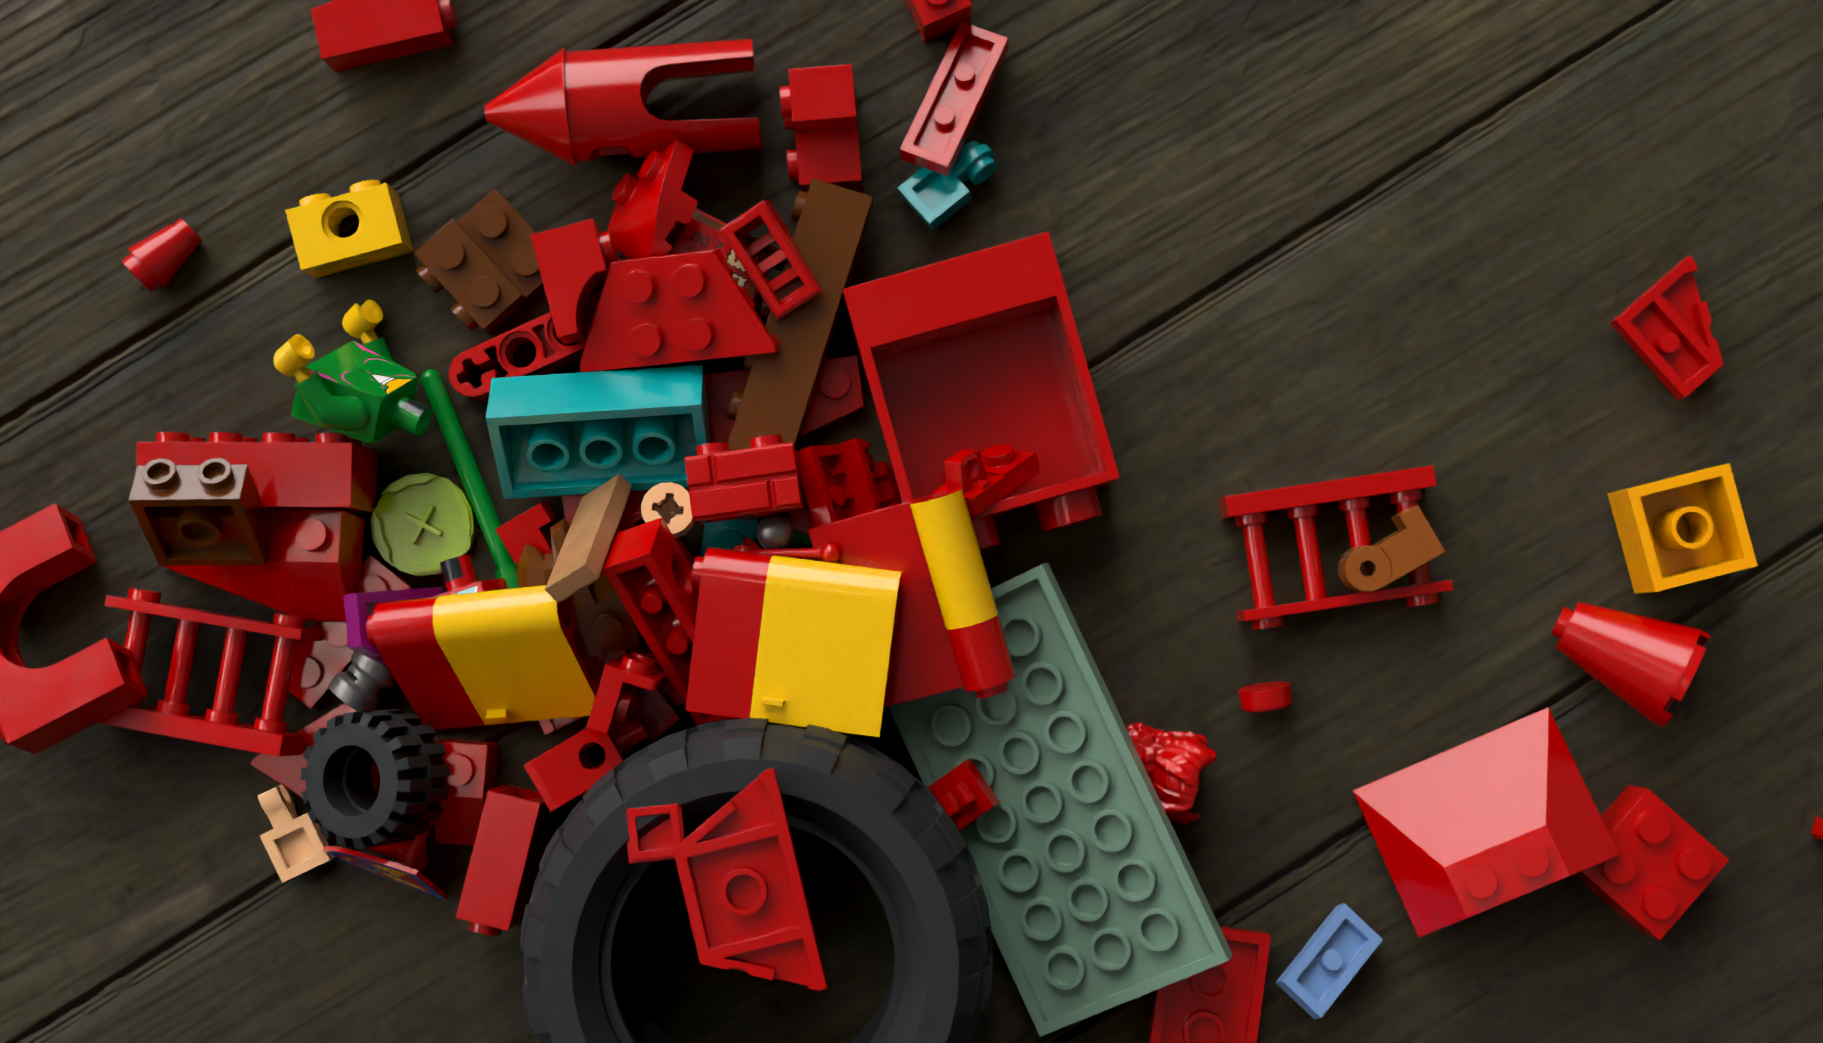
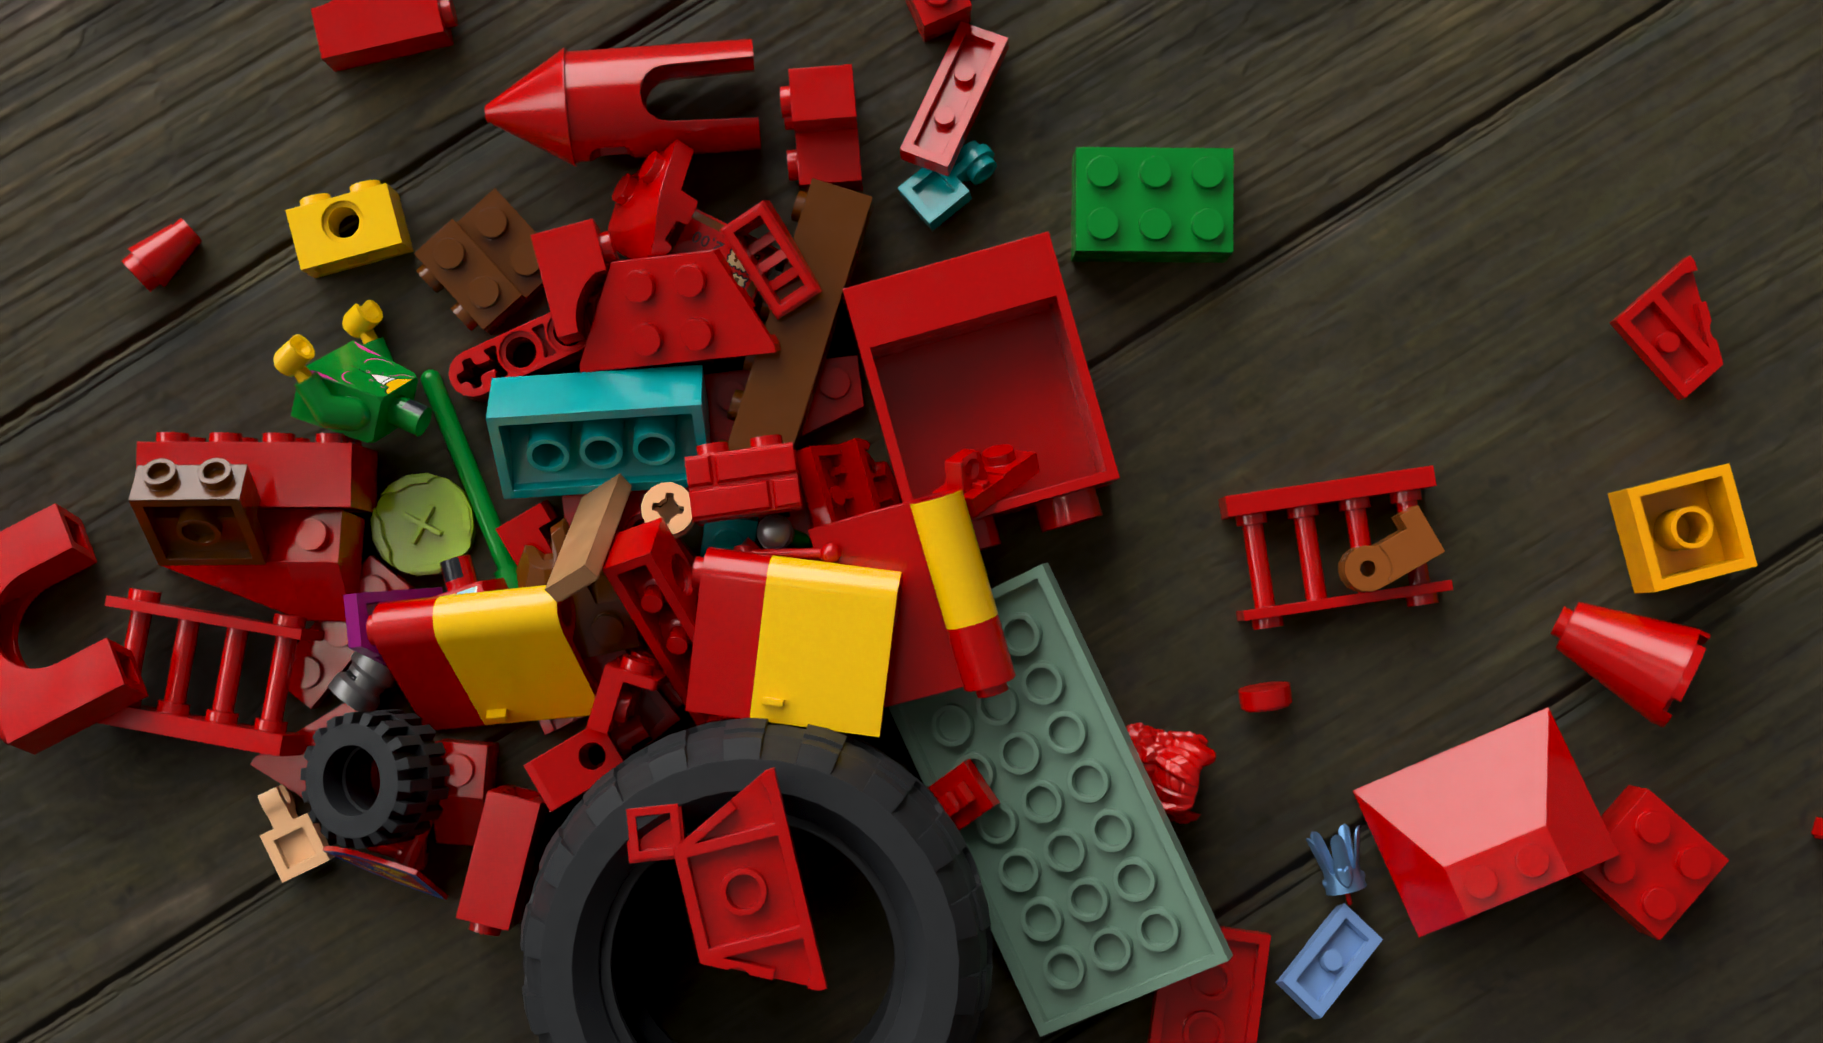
none -> green brick [1071,147,1234,263]
none -> flat silver piece [1306,824,1367,906]

